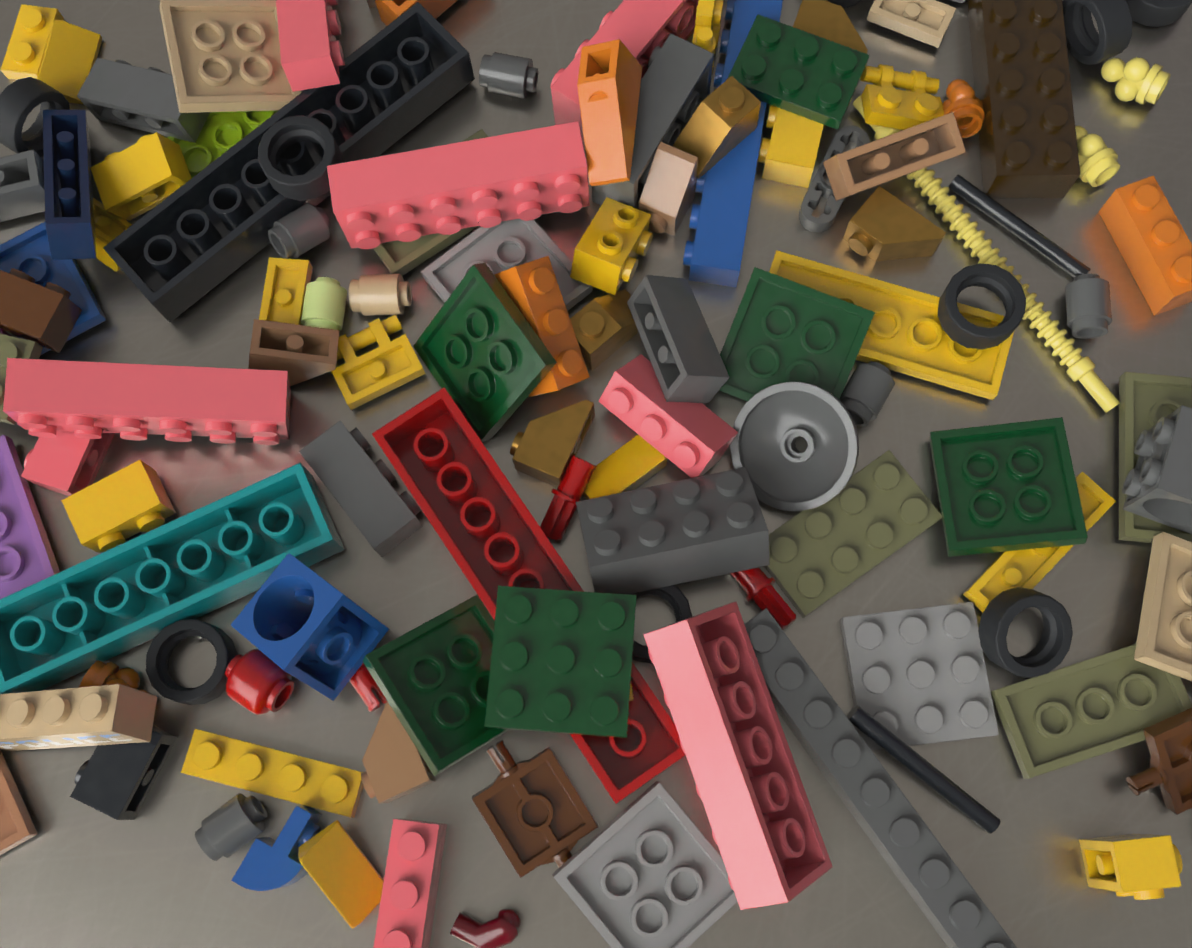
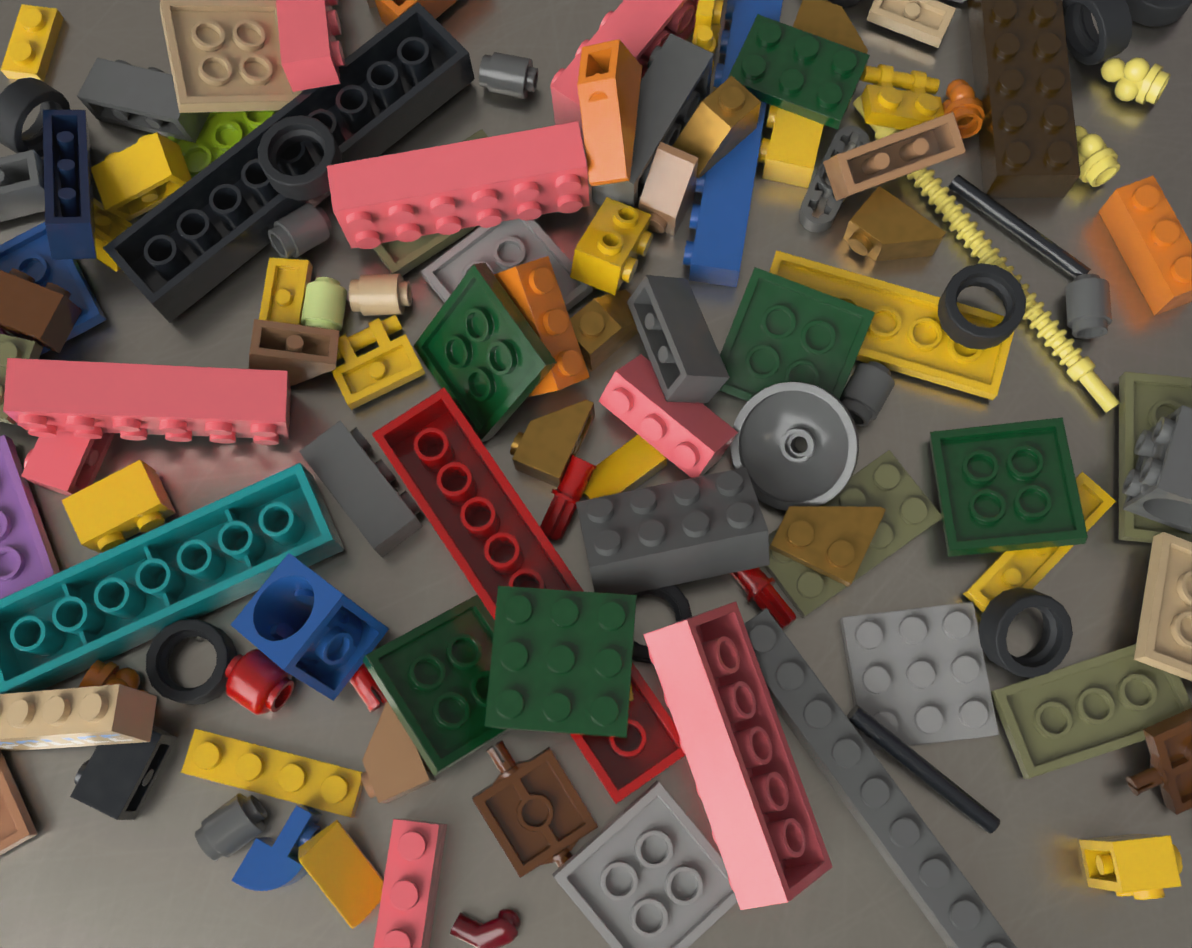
yellow slope [37,19,102,104] -> none
none -> pearl gold wing [769,506,886,587]

